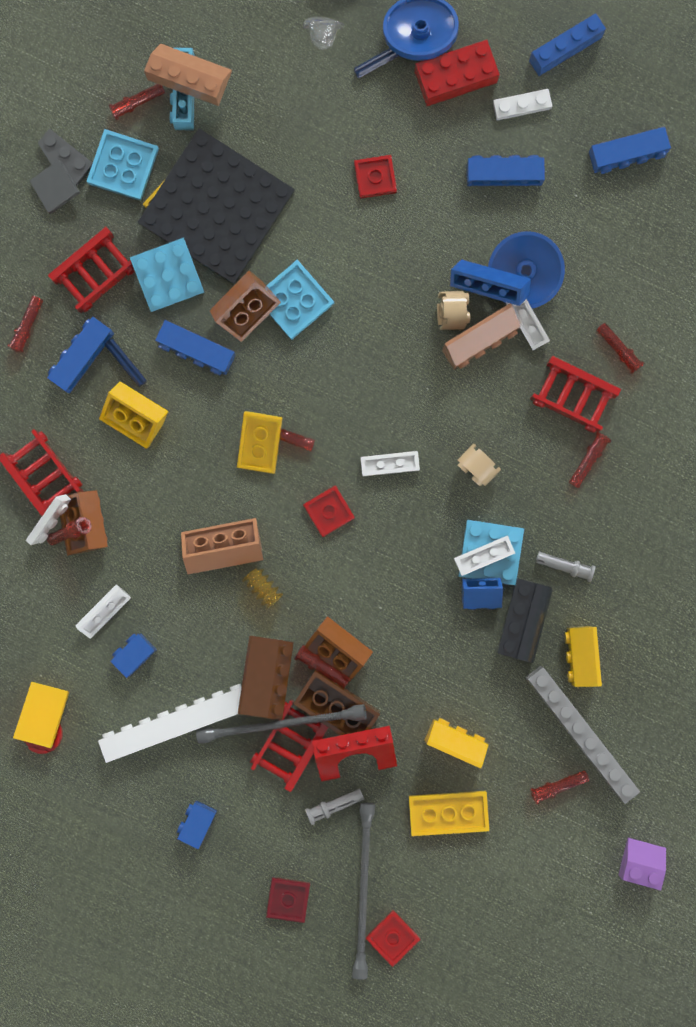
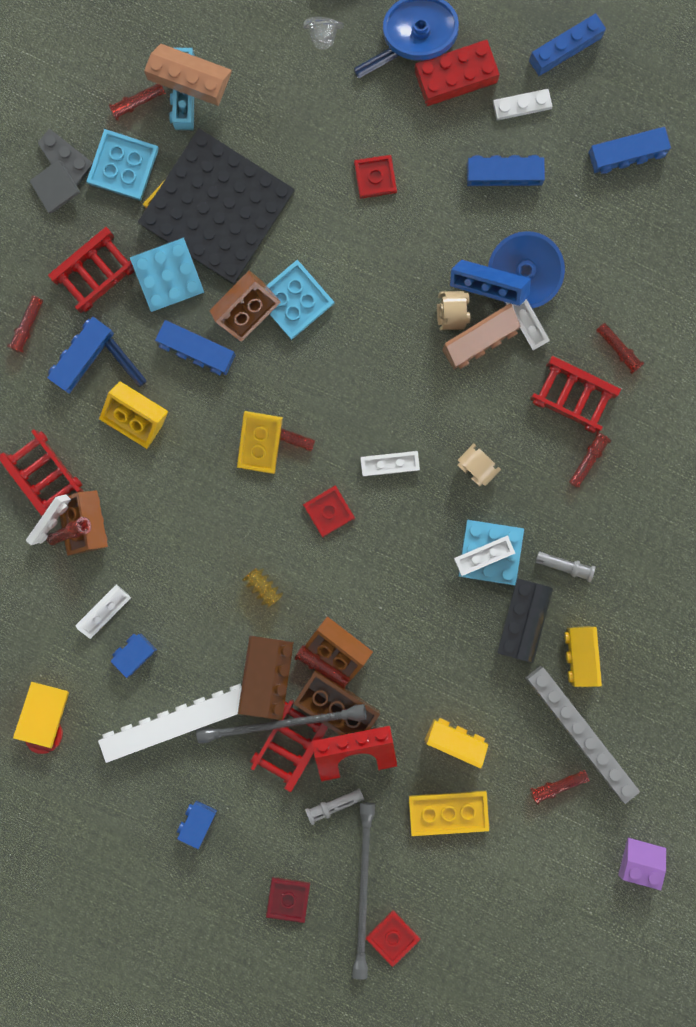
nougat slope [181,518,263,574] -> none
blue brick [462,578,503,610] -> none

